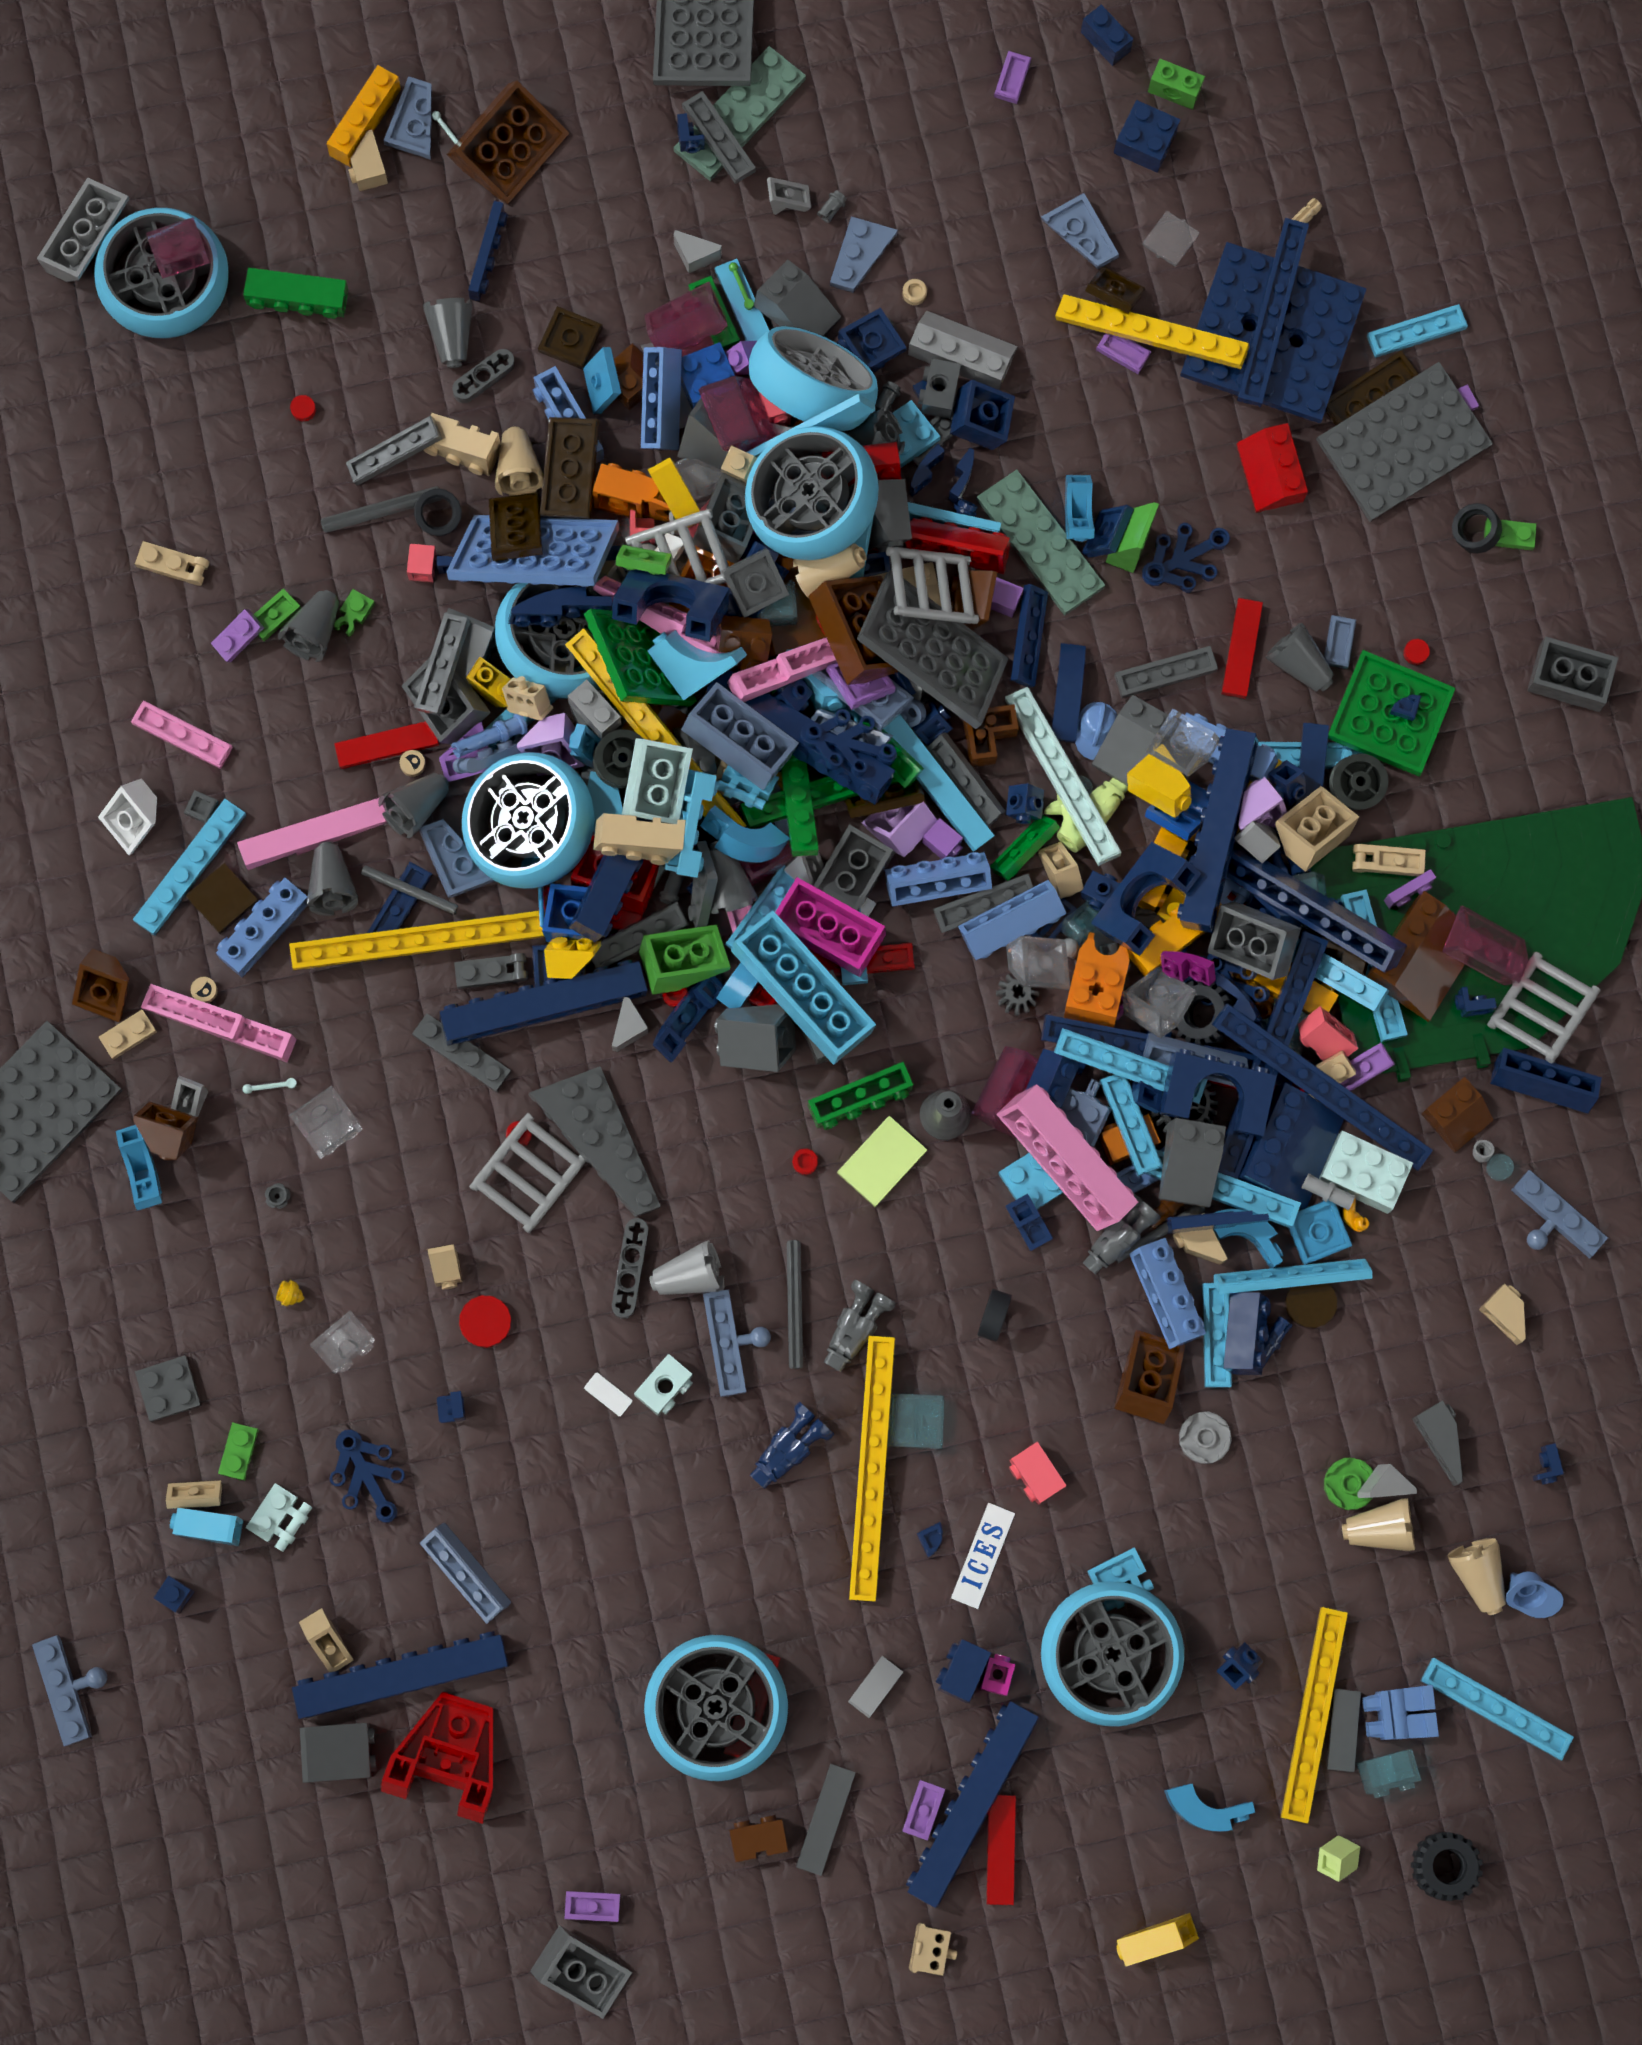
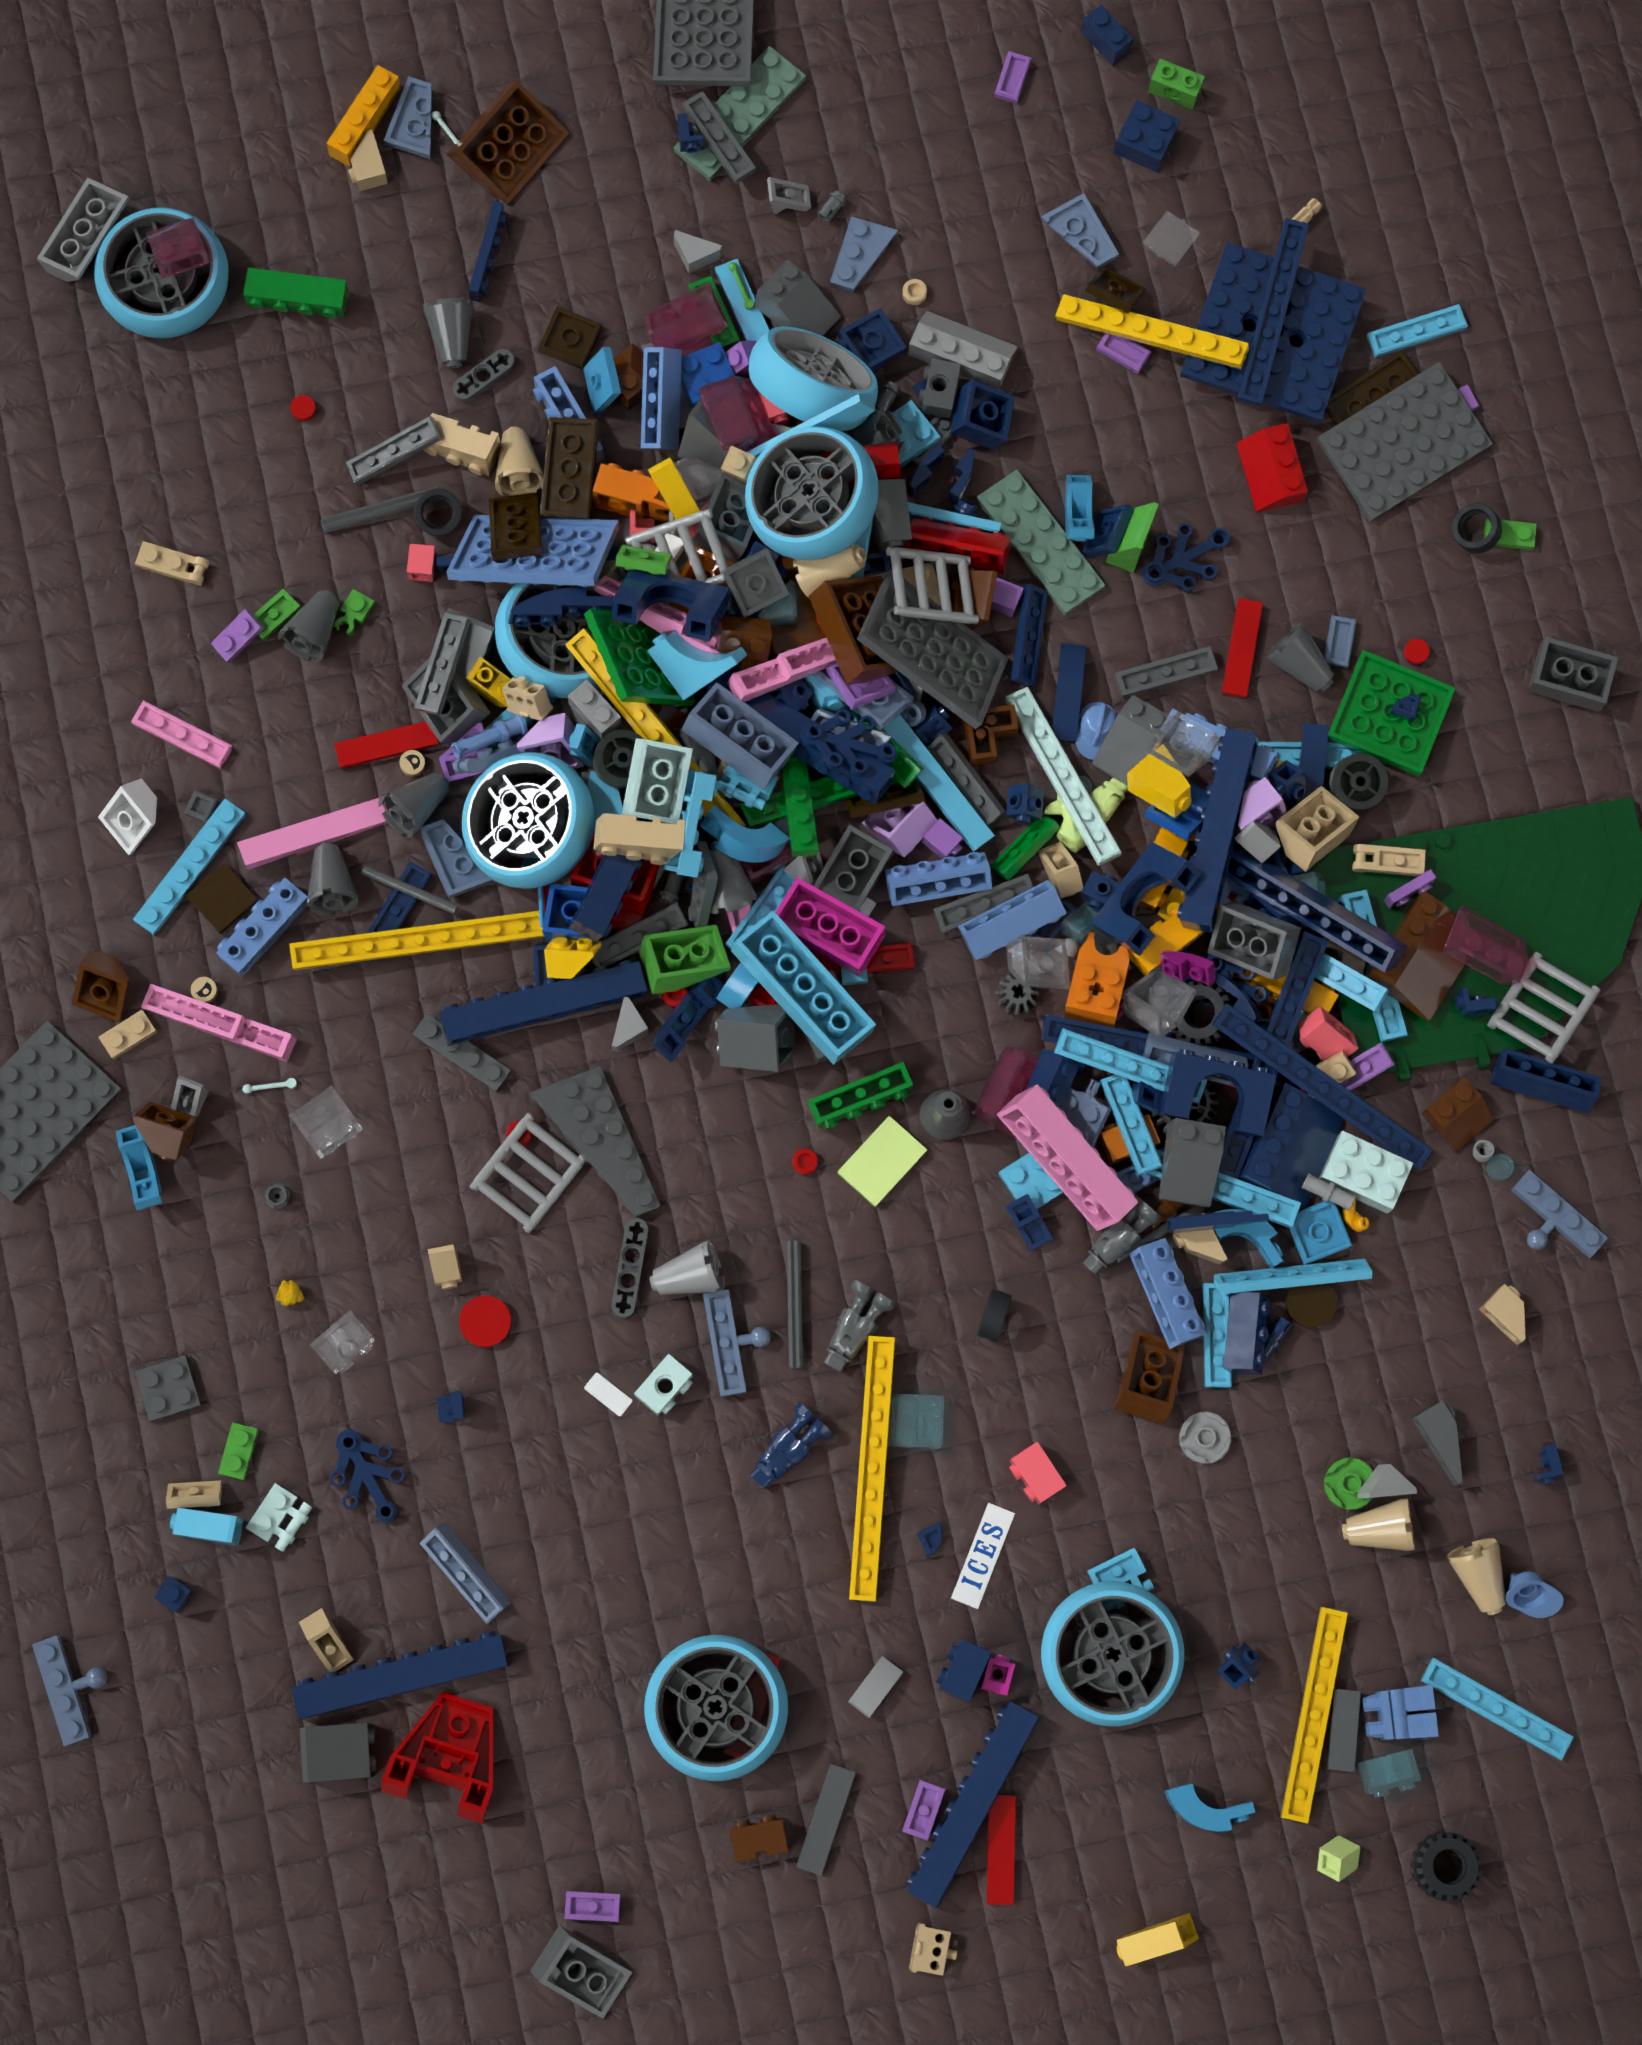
dark grey plate [454,953,528,989] -> none

